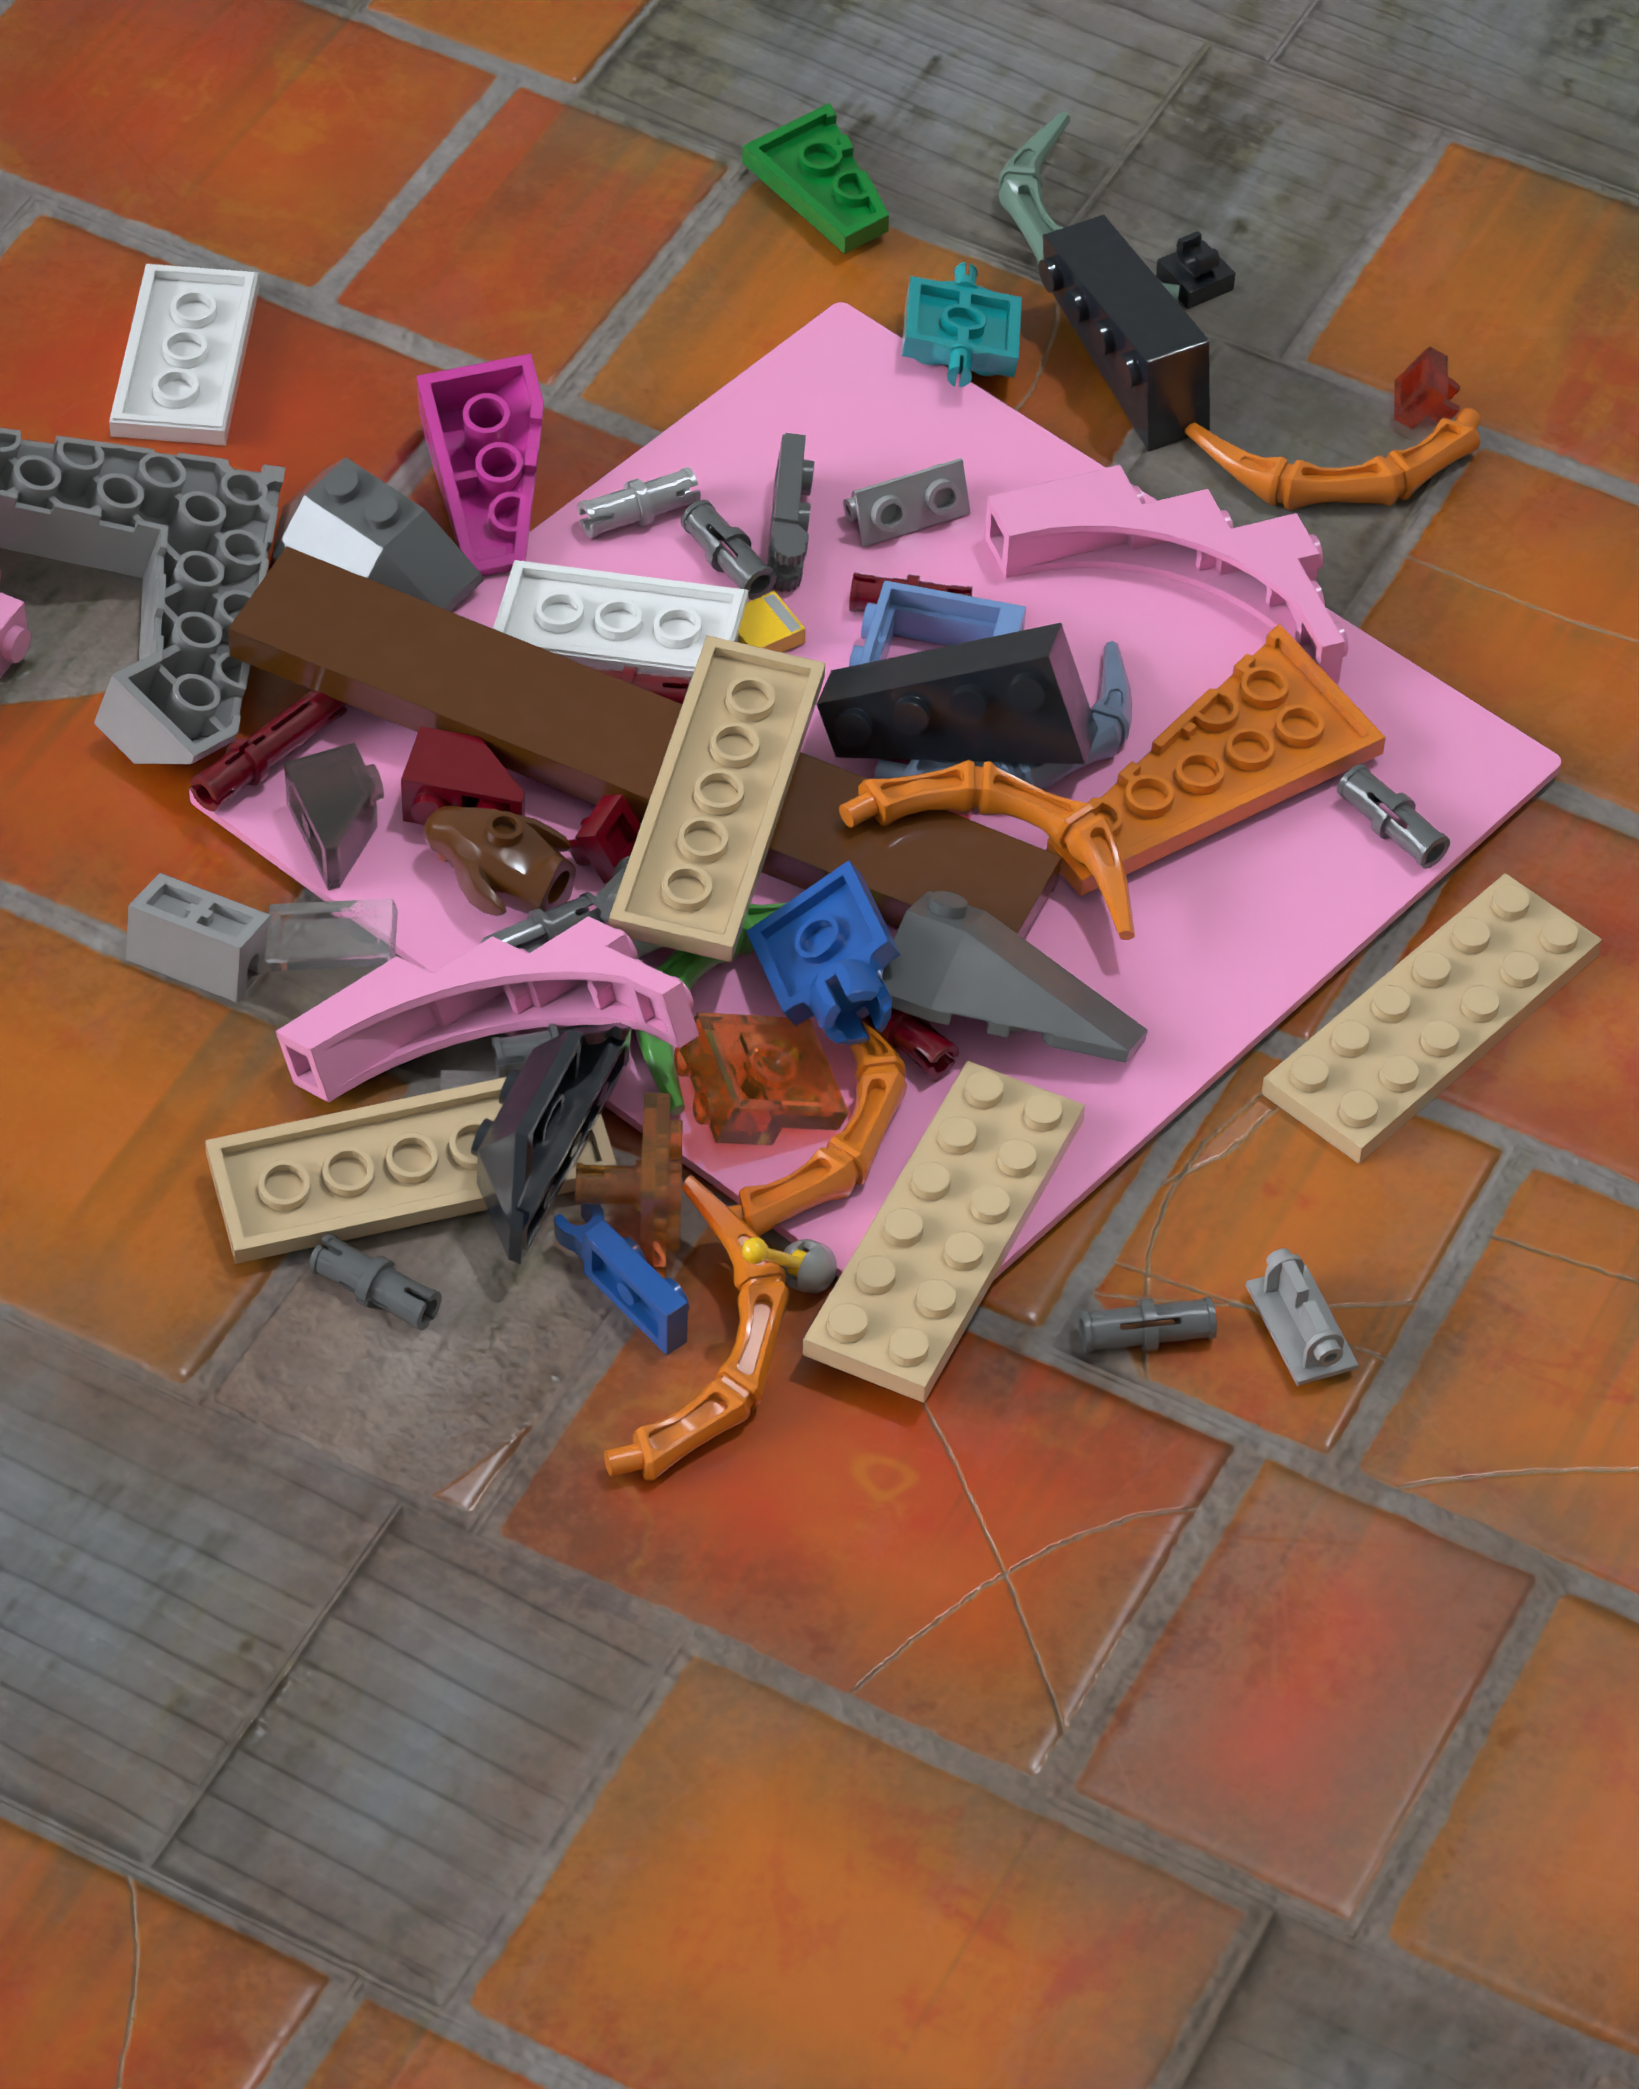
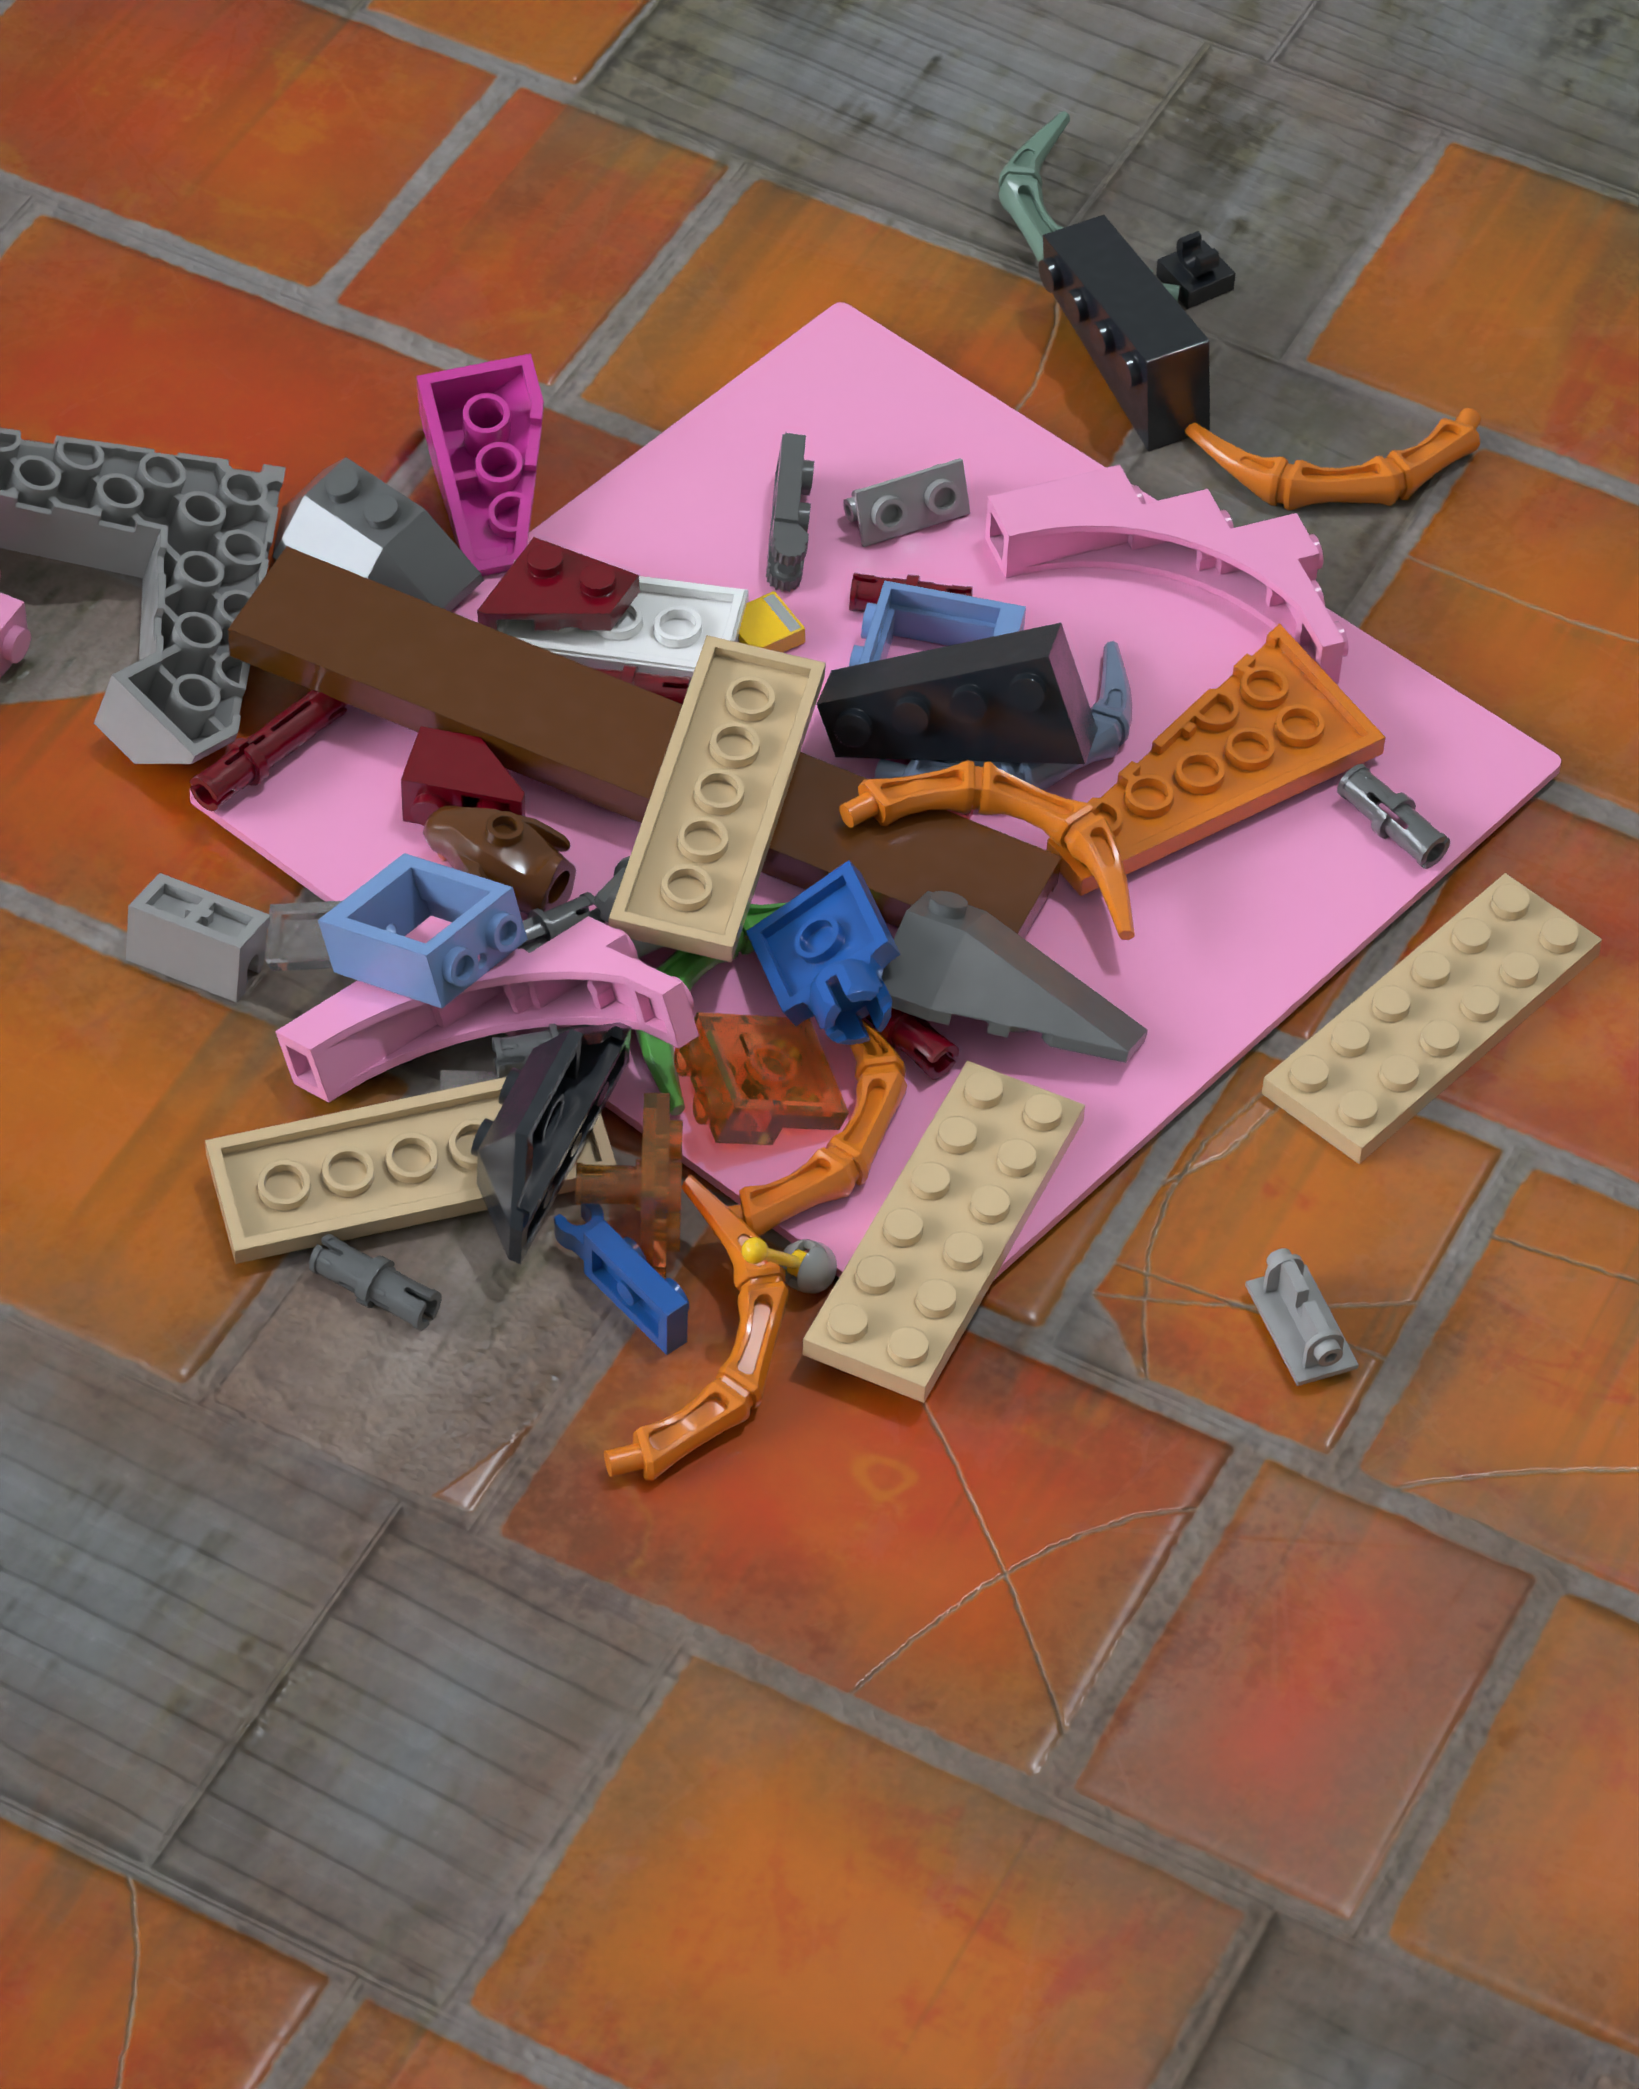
white tile [109,264,260,445] -> none
clear smoke slope [284,742,384,891] -> none
dark red tile [568,794,641,883] -> none
light grey pin [578,467,701,538] -> none
dark grey pin [681,500,777,600] -> none
green wing [742,103,889,254] -> none
teal plate [901,262,1022,387] -> none
dark grey pin [1078,1297,1217,1353] -> none
clear red tile [1394,346,1460,429] -> none
none -> medium blue window [318,853,528,1009]
none -> dark red wing [477,537,640,631]

